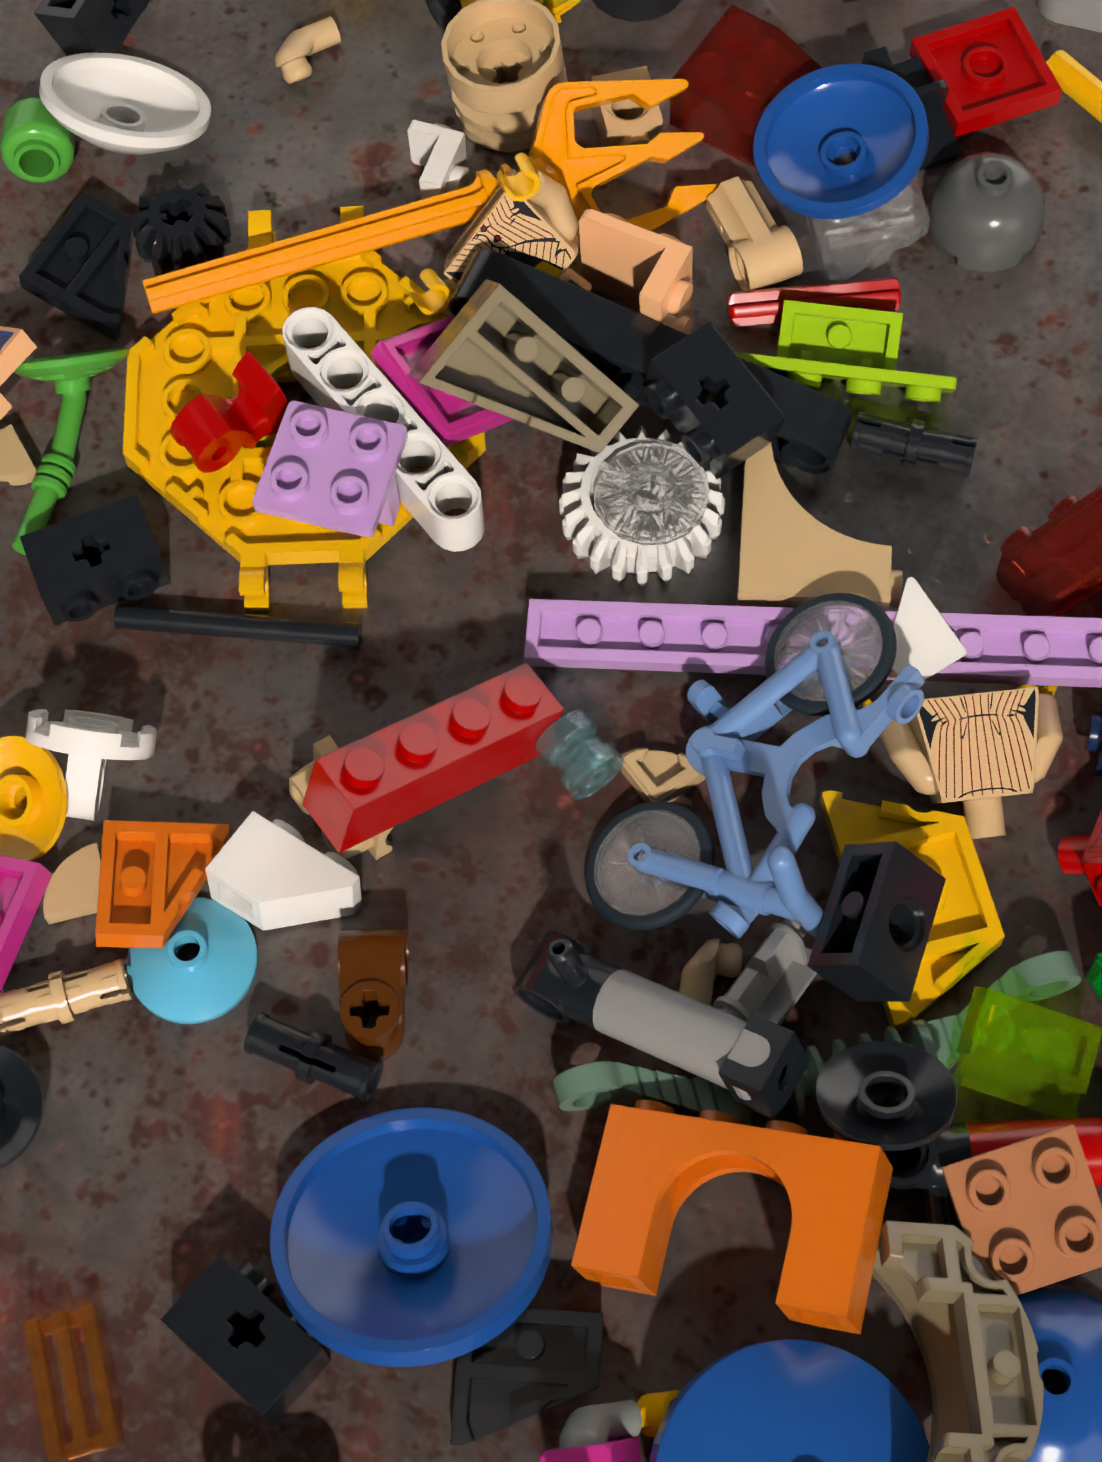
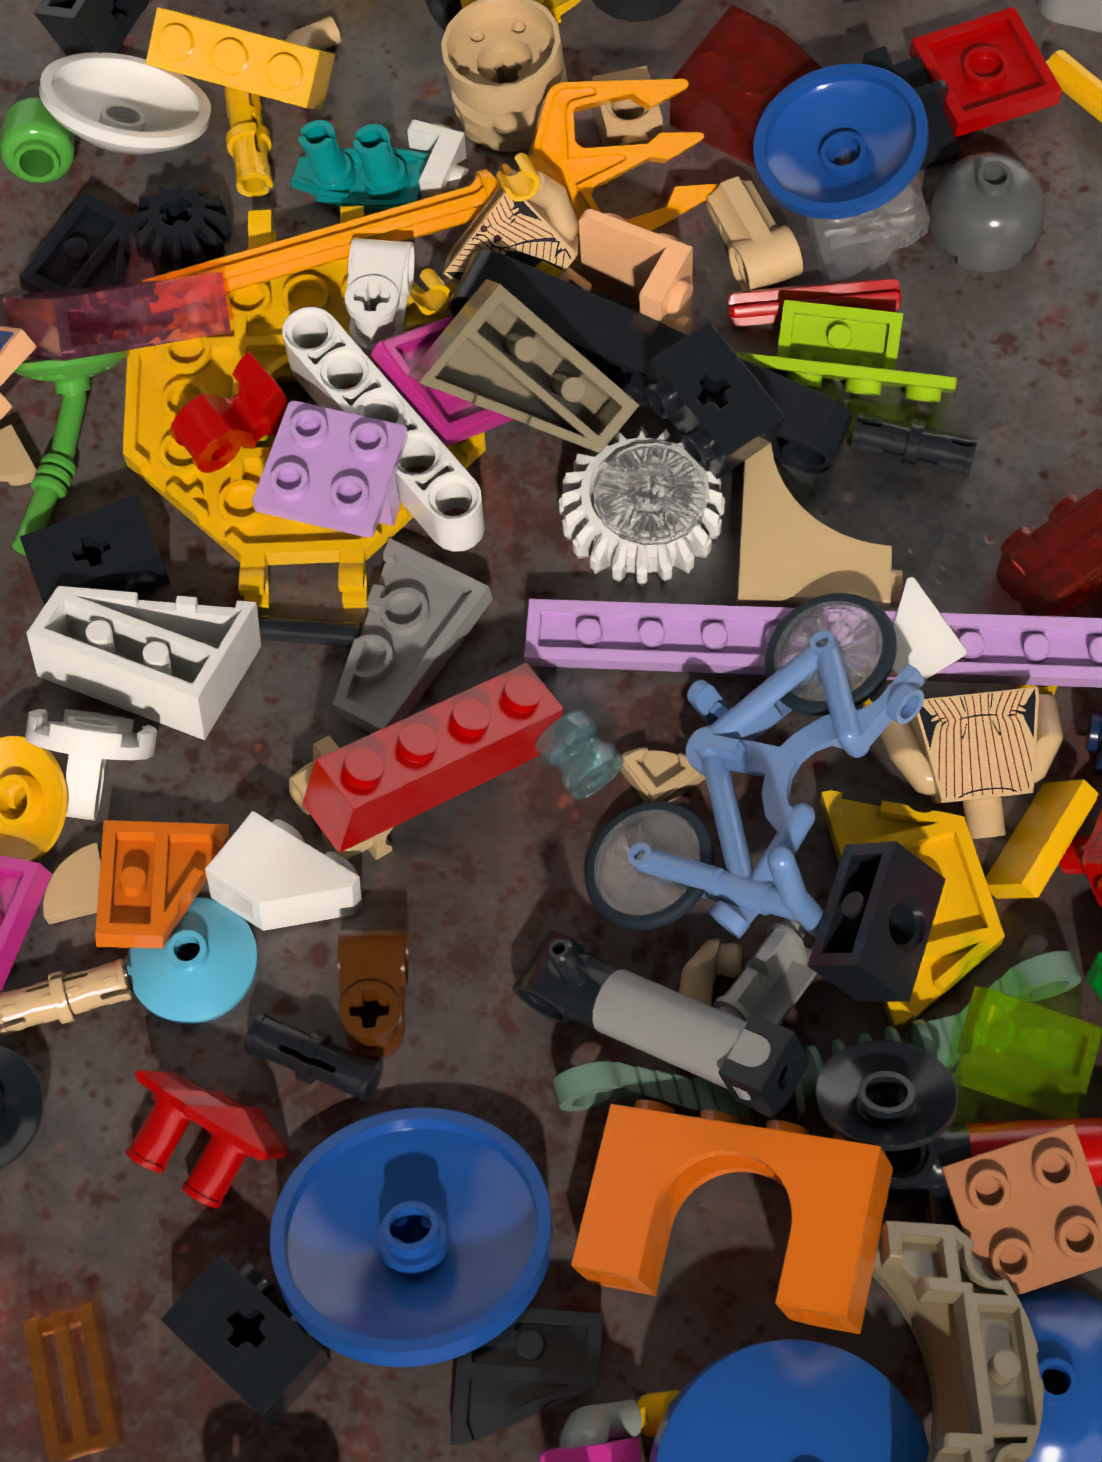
none -> clear pink arch [3,272,231,361]
none -> white wedge [26,586,262,740]
none -> red connector [125,1070,291,1209]
none -> yellow arch [145,7,335,110]
none -> yellow pin [224,86,273,198]
none -> teal connector [290,120,431,212]
none -> light grey wing [332,538,493,734]
none -> white piece [345,238,415,354]
none -> yellow tile [985,779,1099,899]

